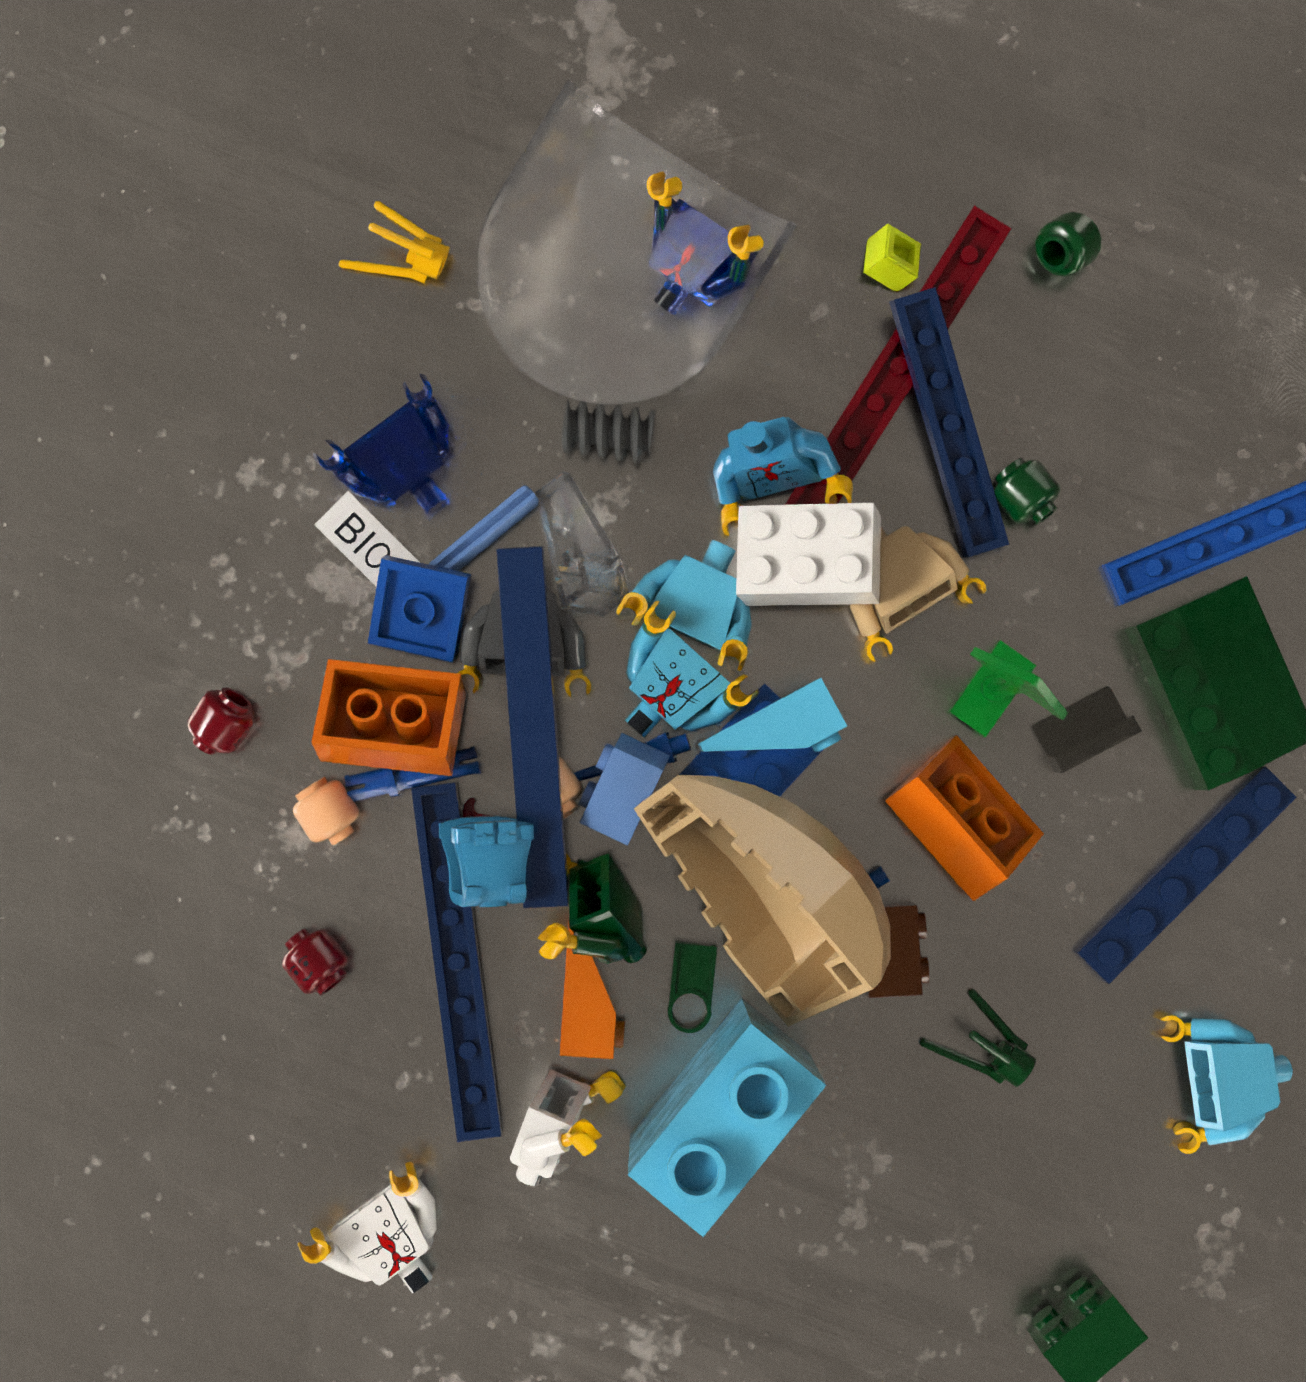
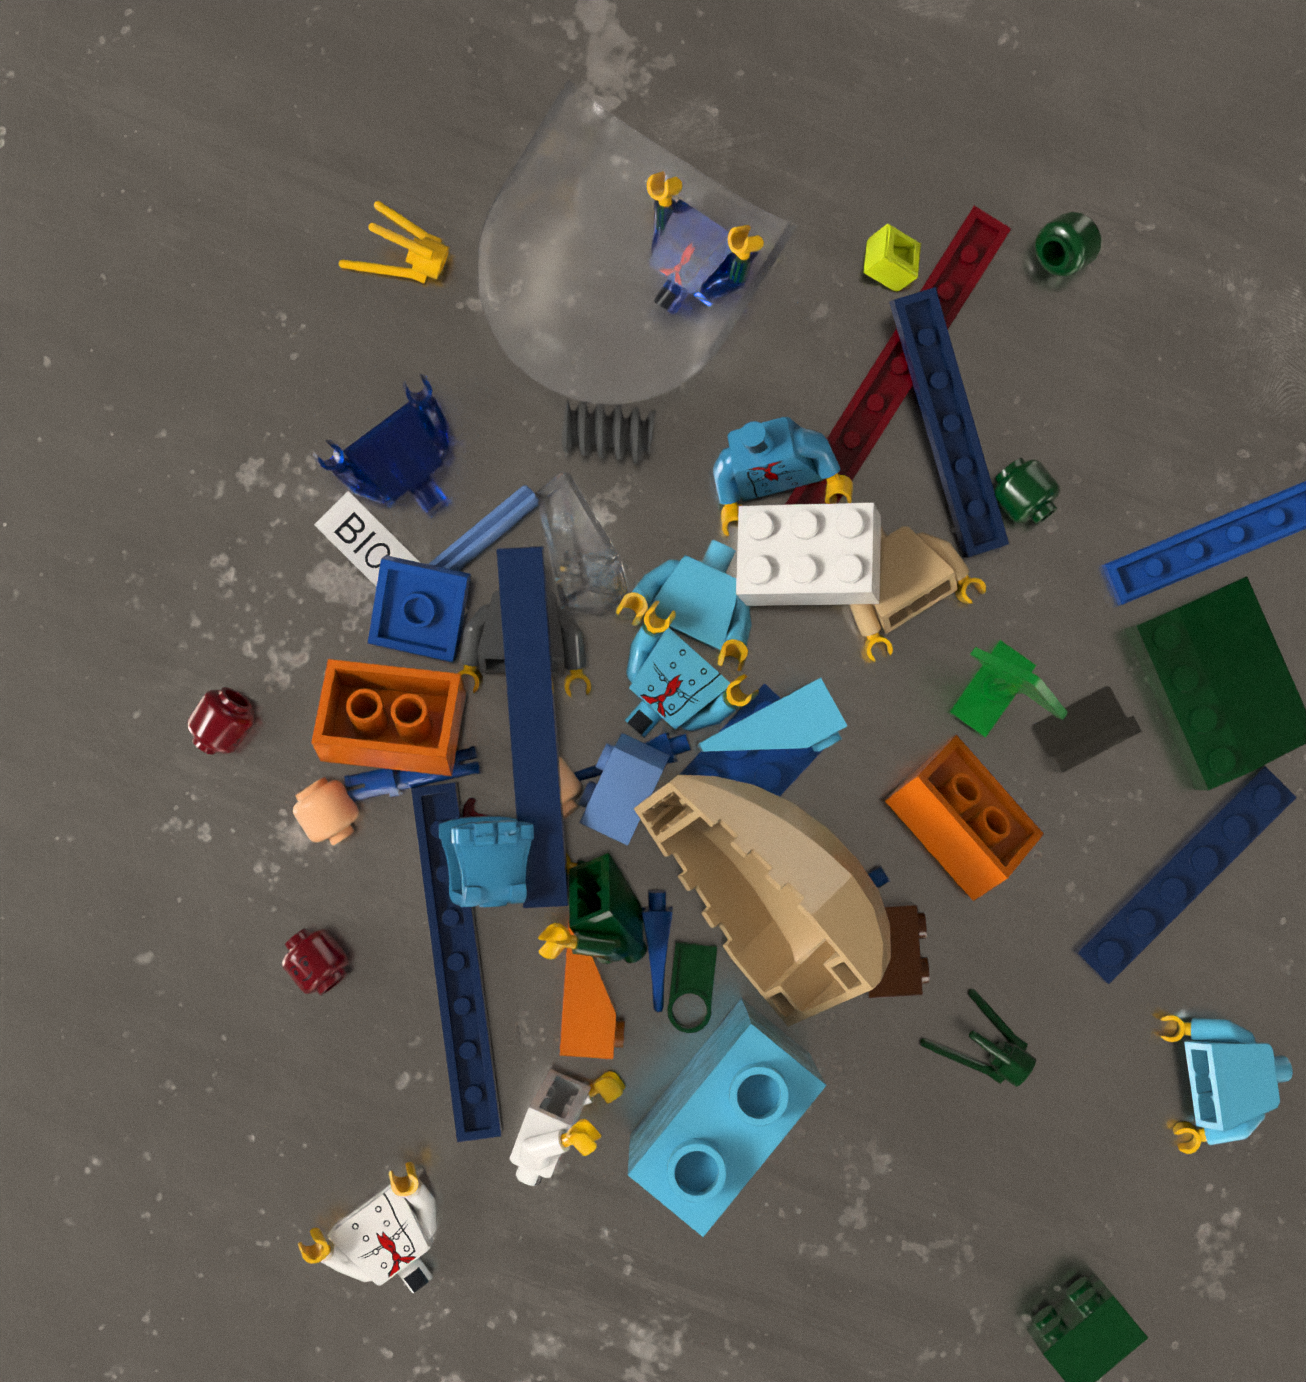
none -> blue piece [642,890,673,1013]

